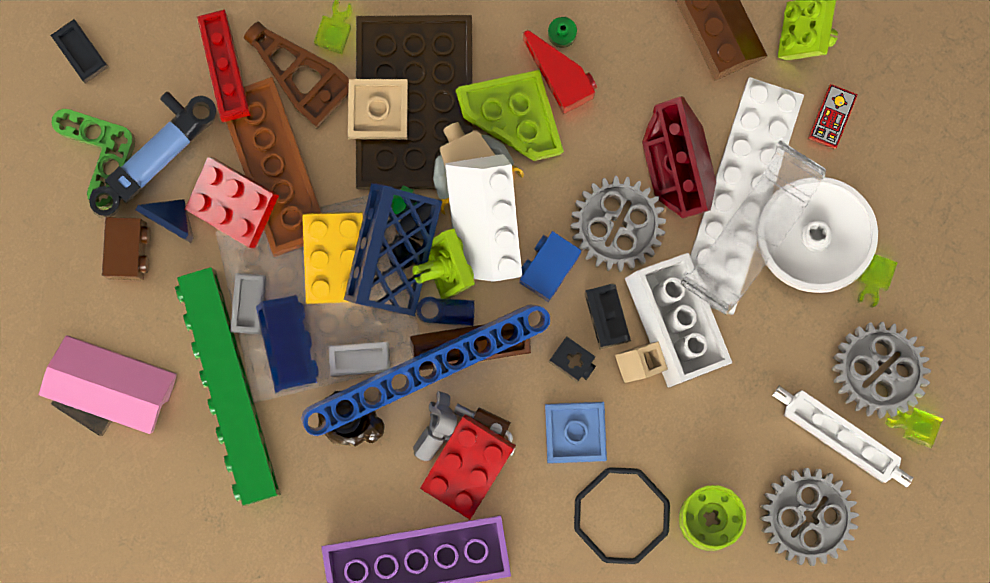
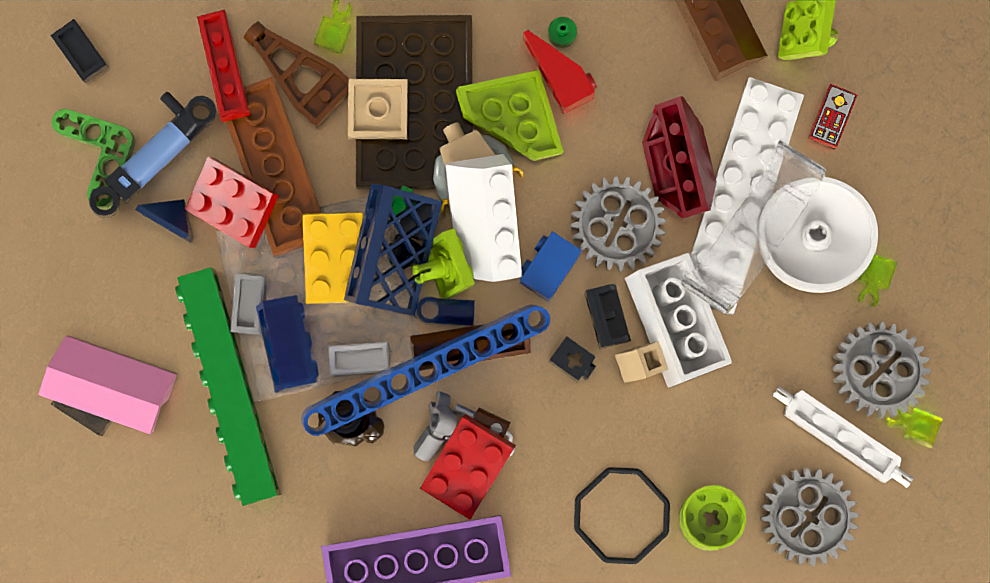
reddish brown brick [102,217,151,280] -> none
medium blue tile [545,402,607,463] -> none

